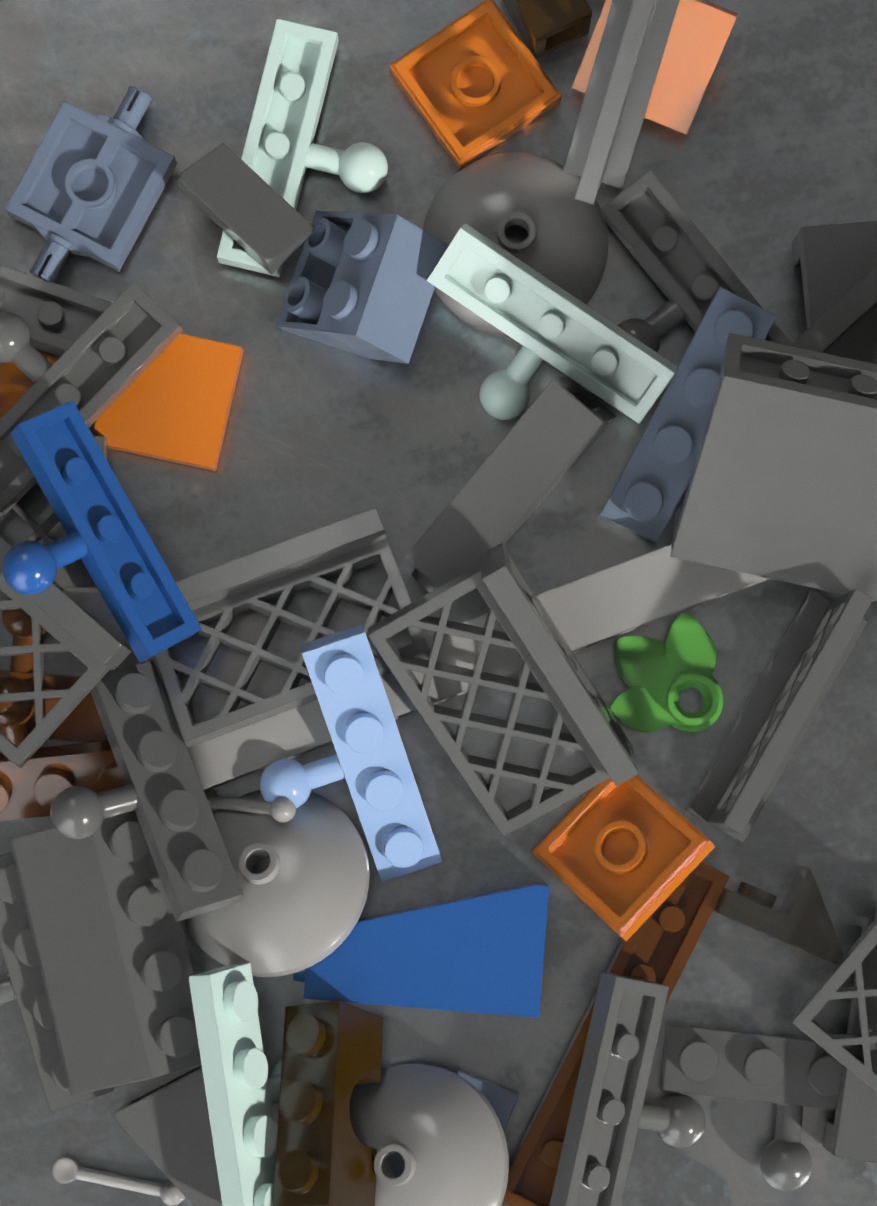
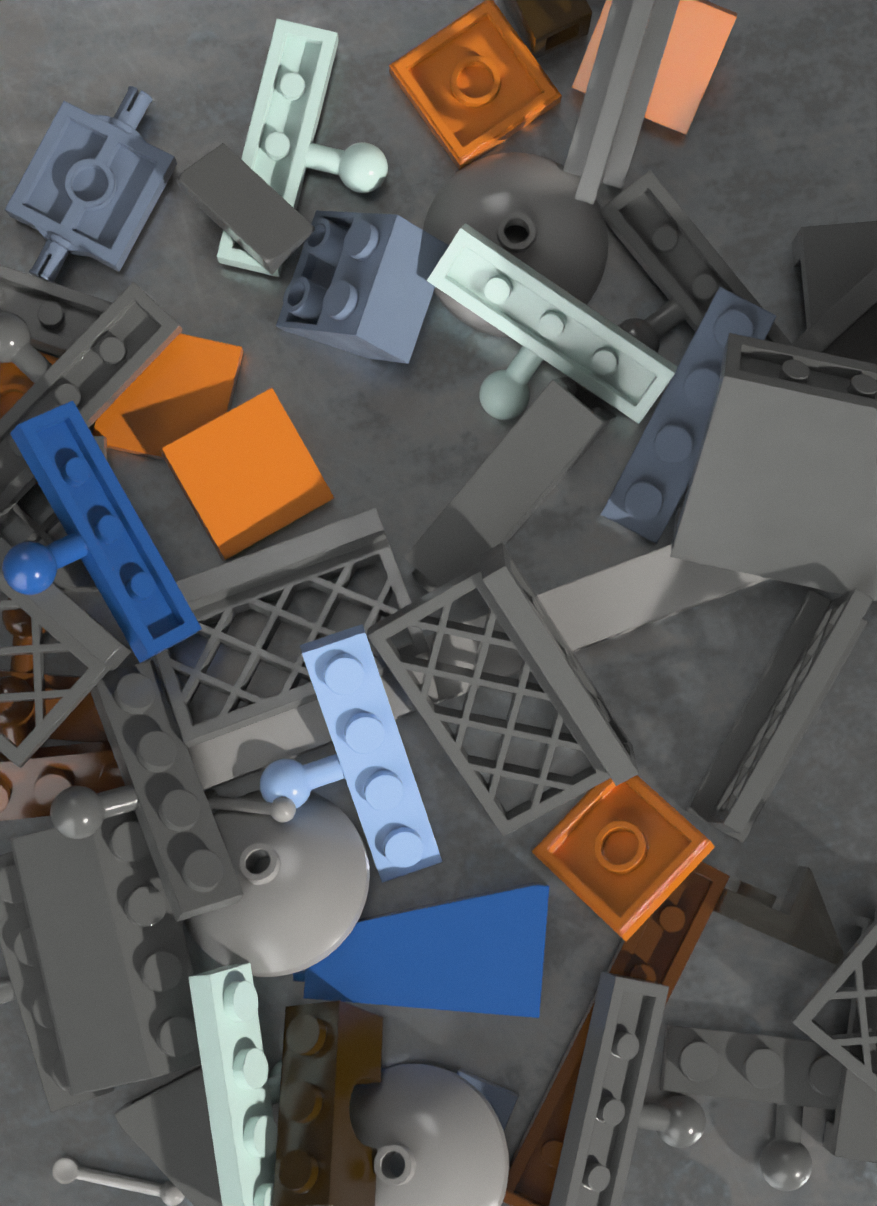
bright green plate [610,613,723,733] -> none
none -> orange tile [160,388,334,561]

